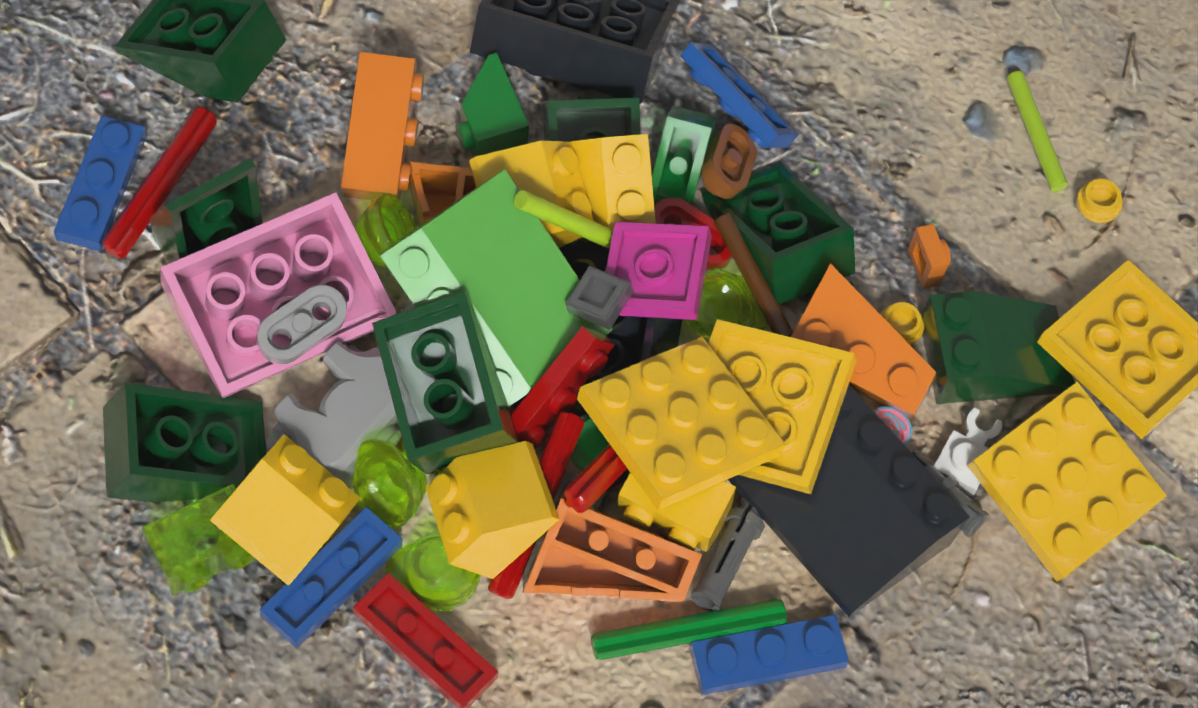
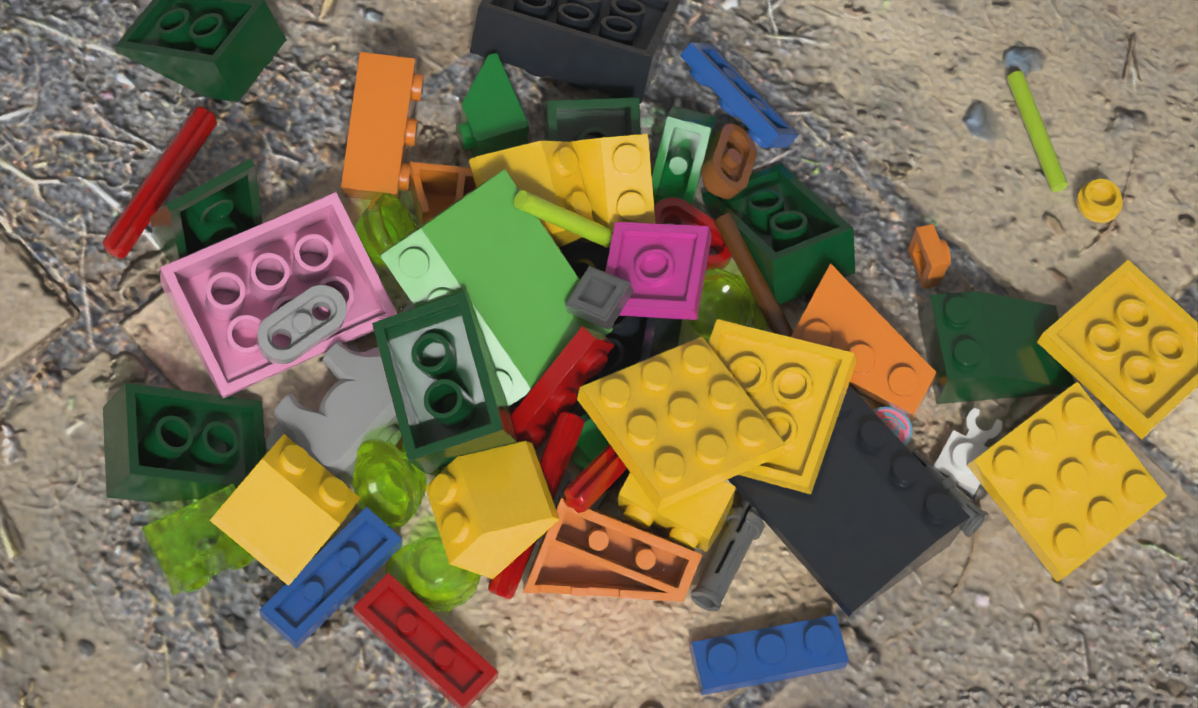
blue plate [54,115,147,252] -> none
green axle [591,599,787,660] -> none
yellow plate [880,302,924,346] -> none

